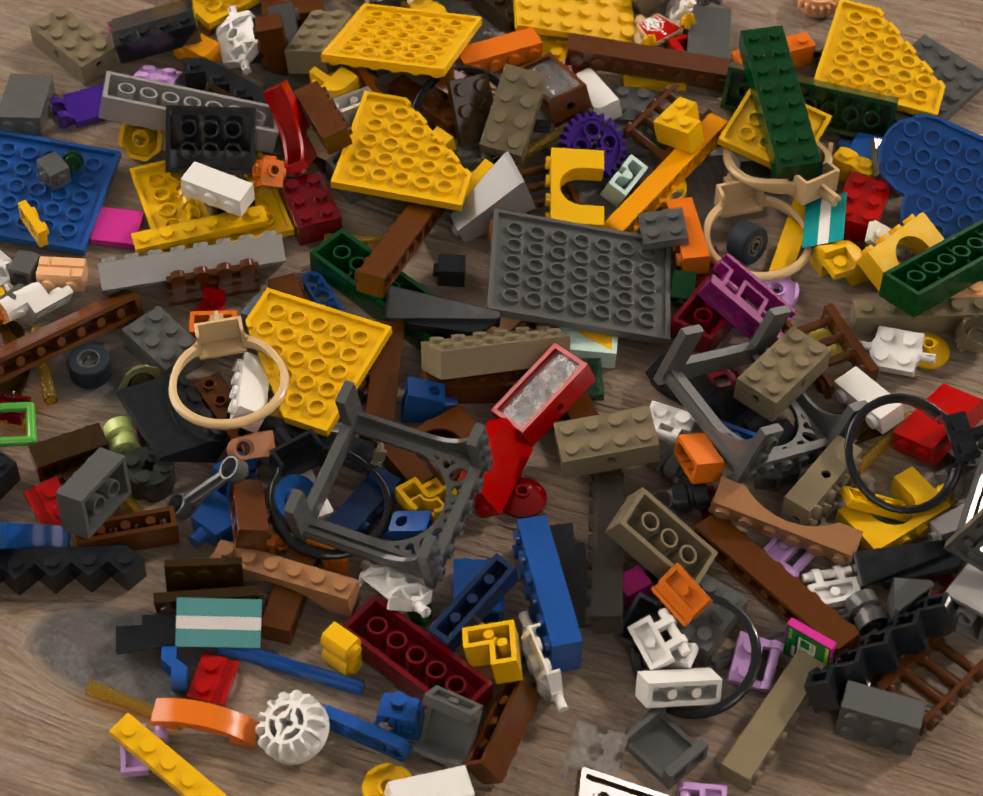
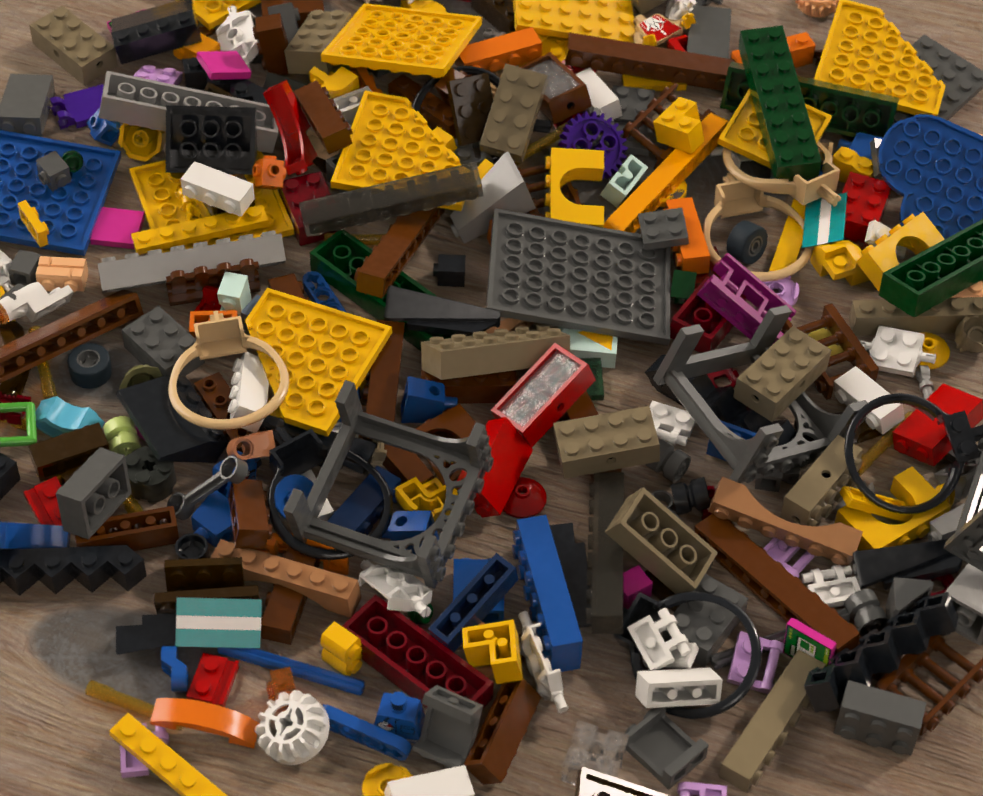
orange plate [651,563,713,627] -> none
orange brick [673,432,725,484] -> none
none -> medium azure brick [36,396,105,437]
none -> blue brick [87,108,121,146]
none -> black wheel [175,533,210,560]
none -> dark pink tile [196,51,252,80]
none -> light aqua brick [217,271,252,316]
none -> clear orange brick [266,667,296,708]
none -> clear smoke brick [299,162,483,237]
none -> light grey piece [915,365,934,399]

